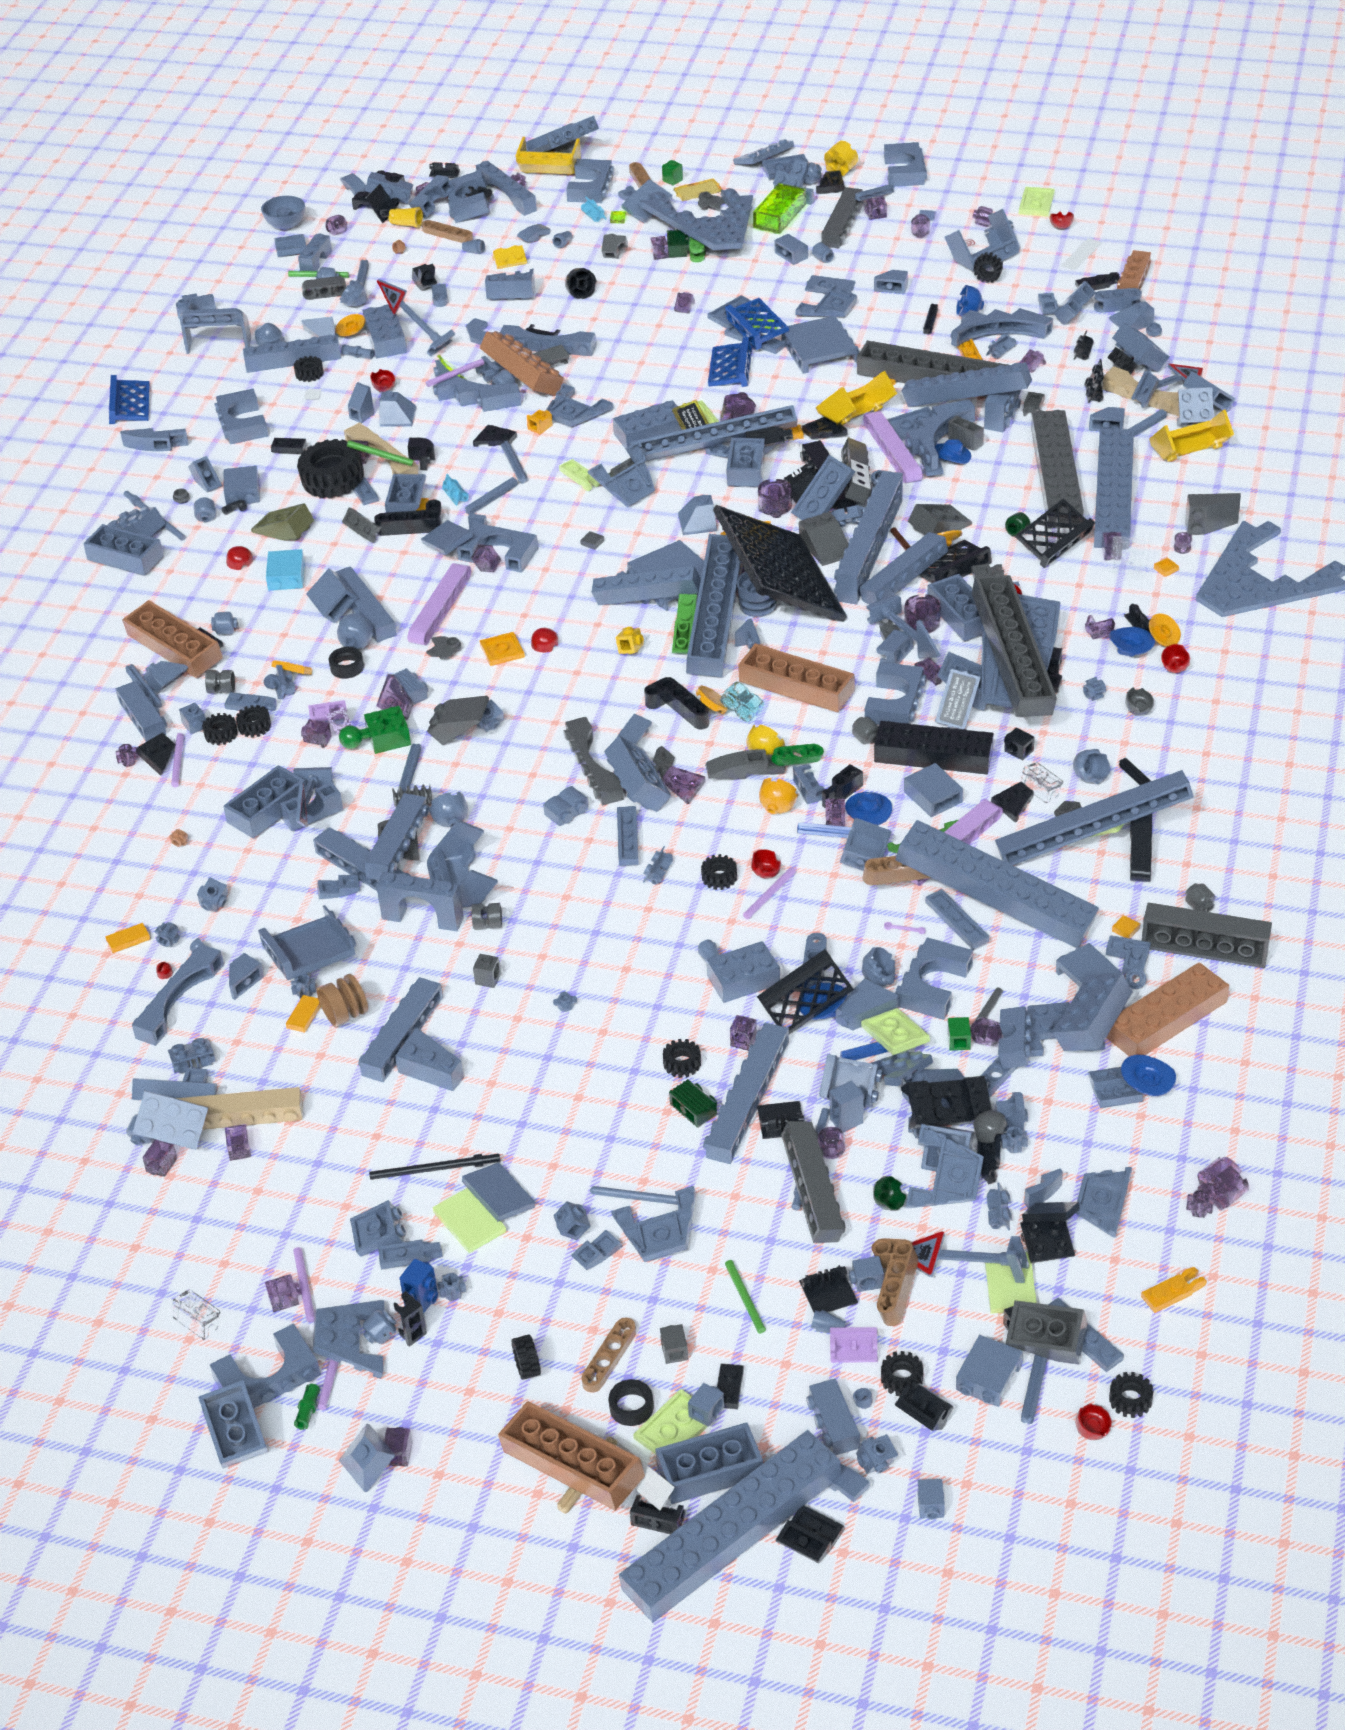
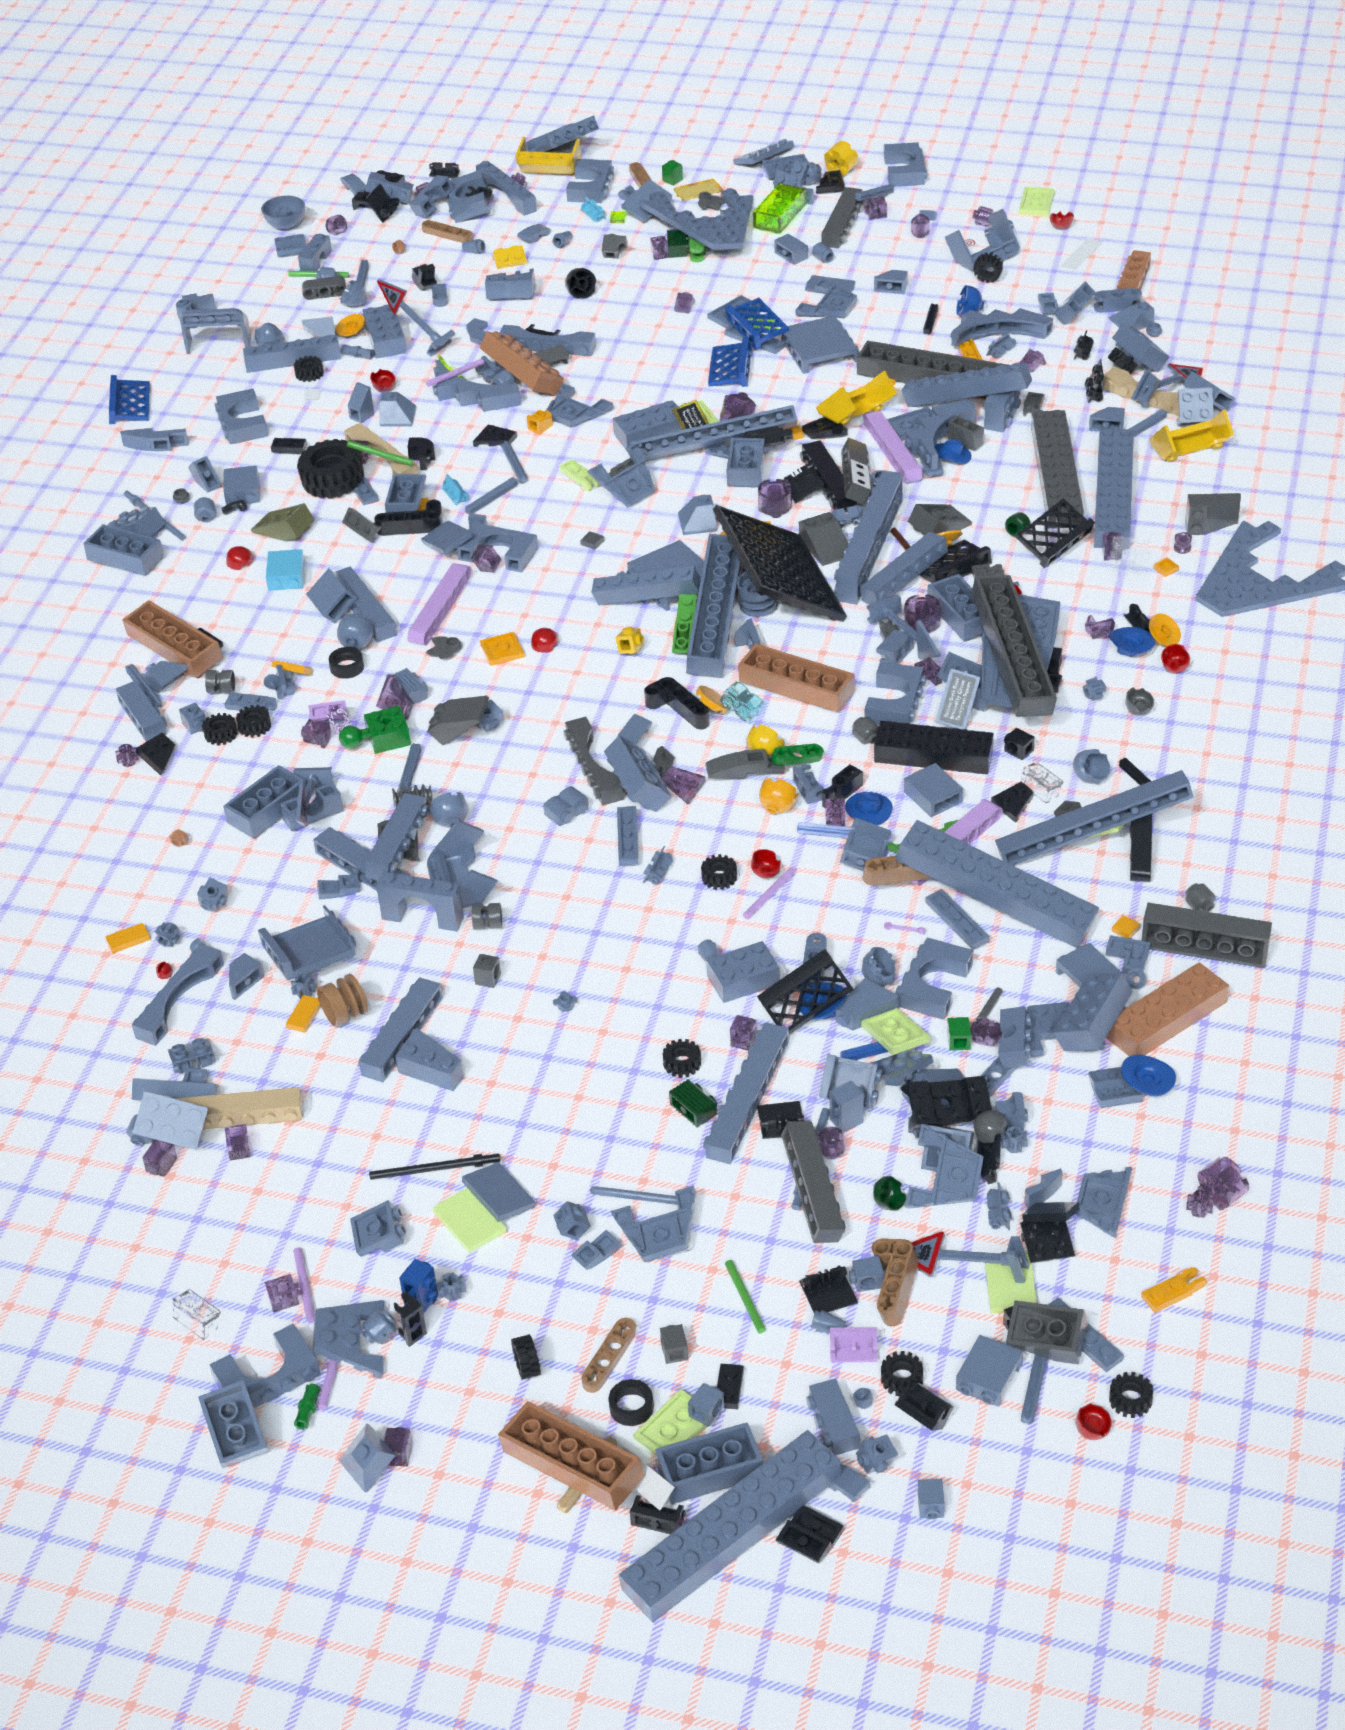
lavender bar [171,733,184,788] -> none
sand blue head [211,611,238,635] -> none
sand blue hinge [378,1239,442,1270] -> none
yellow plant [388,207,423,228] -> none
sand blue plate [791,455,856,520] -> none
black hinge [1075,272,1120,291] -> none

